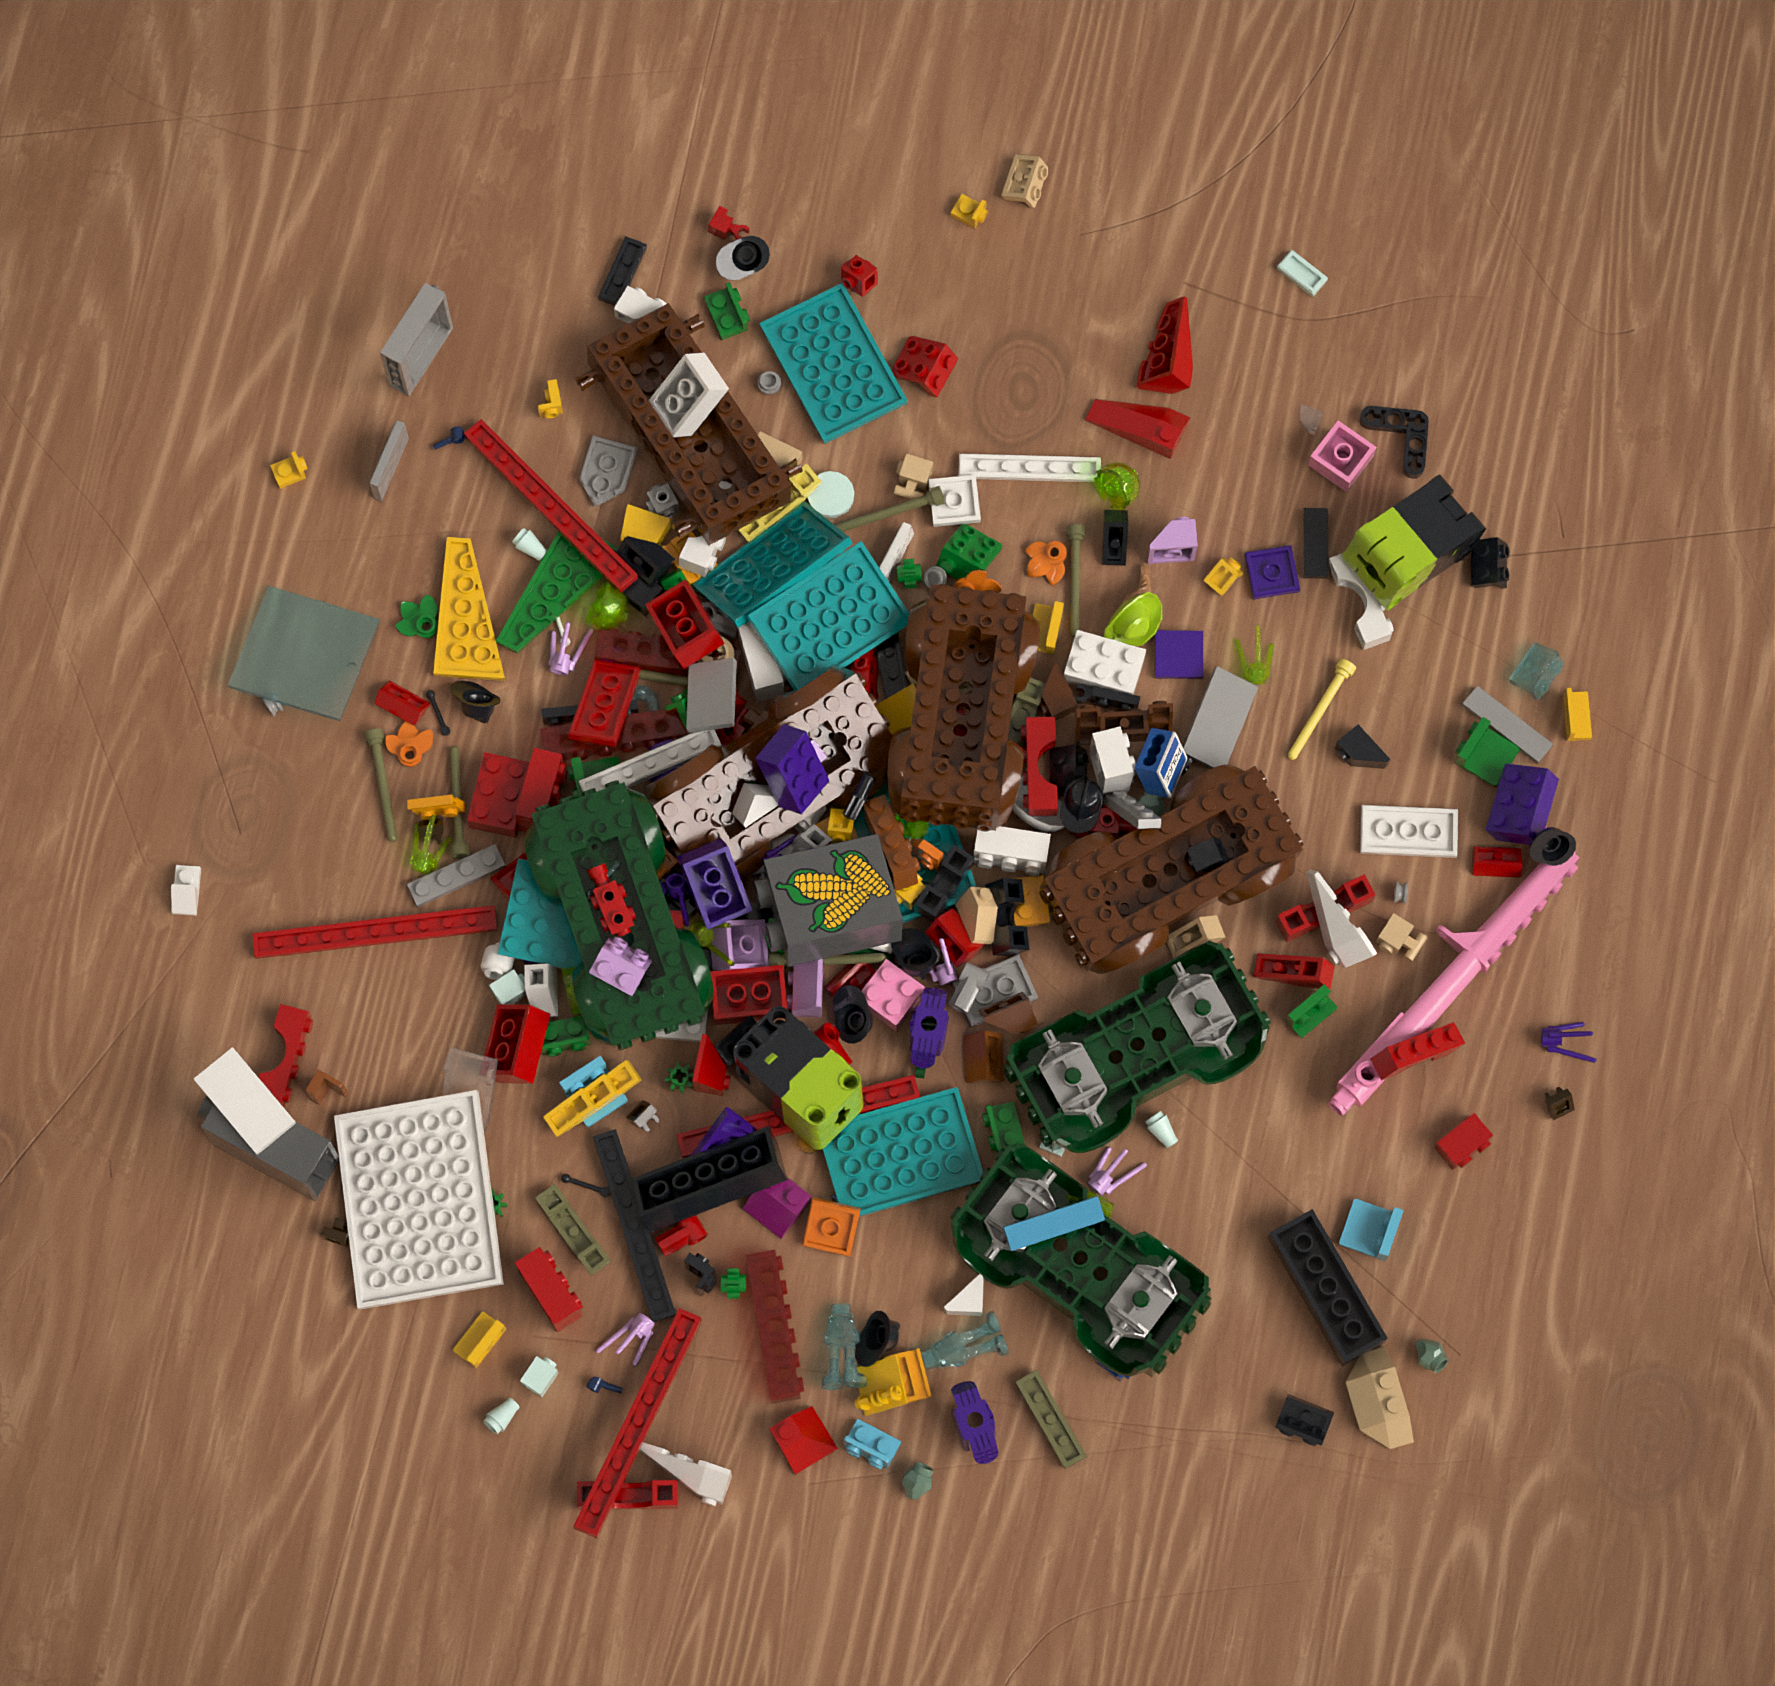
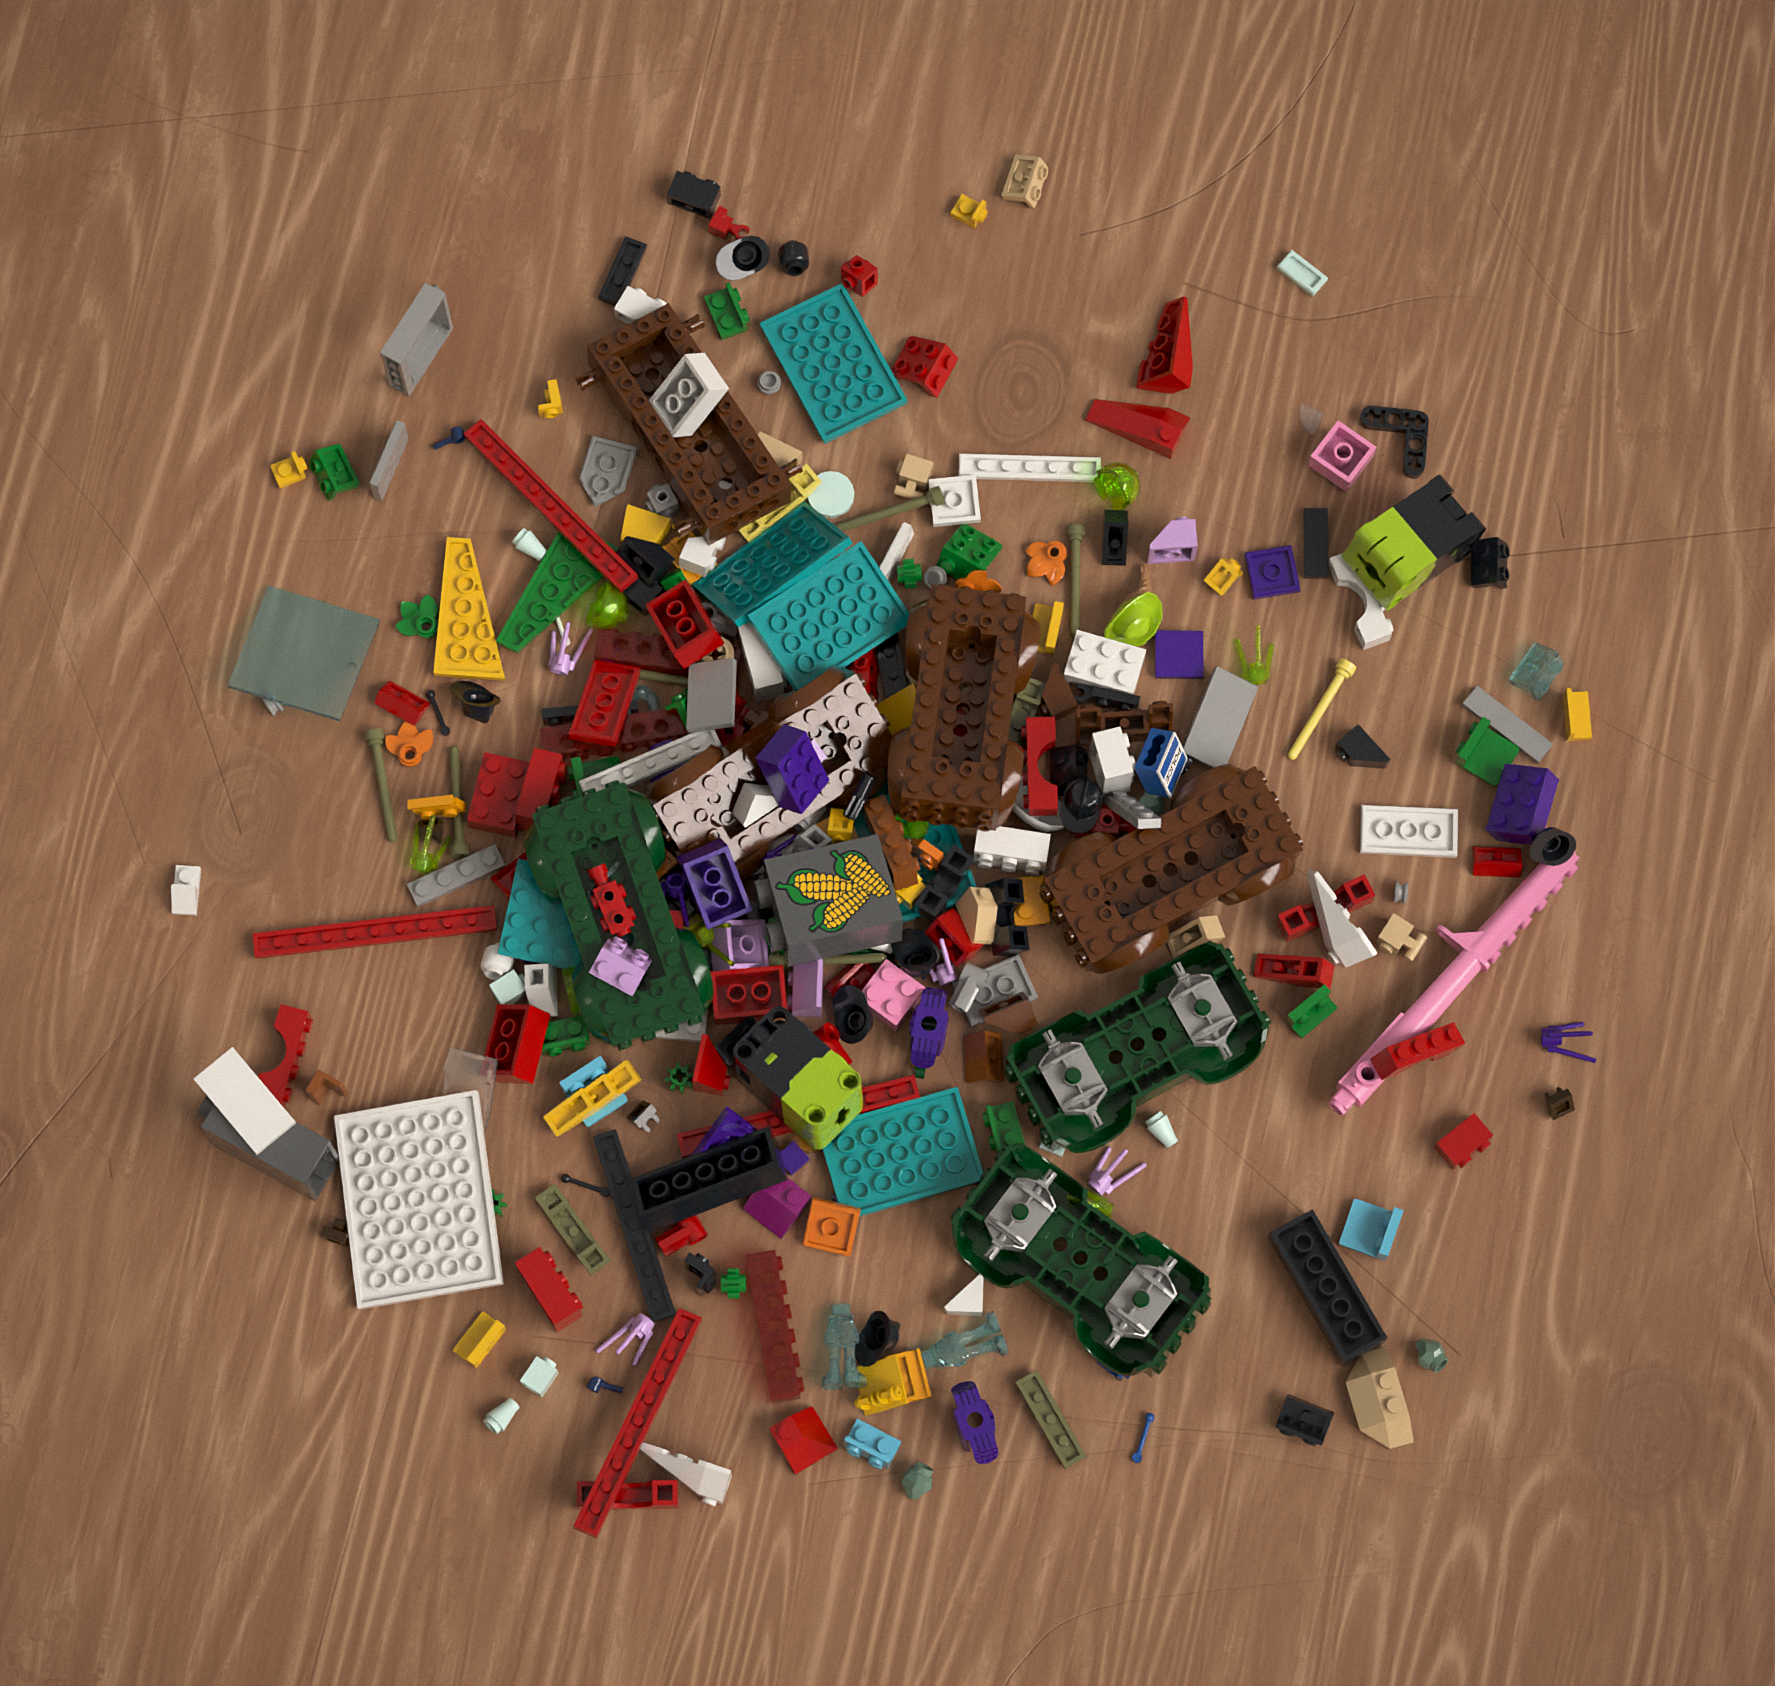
dark azure tile [1003,1196,1105,1251] -> none
black brick [1187,837,1230,873] -> none
none -> green bracket [309,444,360,501]
none -> black brick [667,171,721,219]
none -> black head [778,240,809,276]
none -> dark purple tile [781,1141,810,1176]
none -> blue hinge [1132,1413,1155,1463]

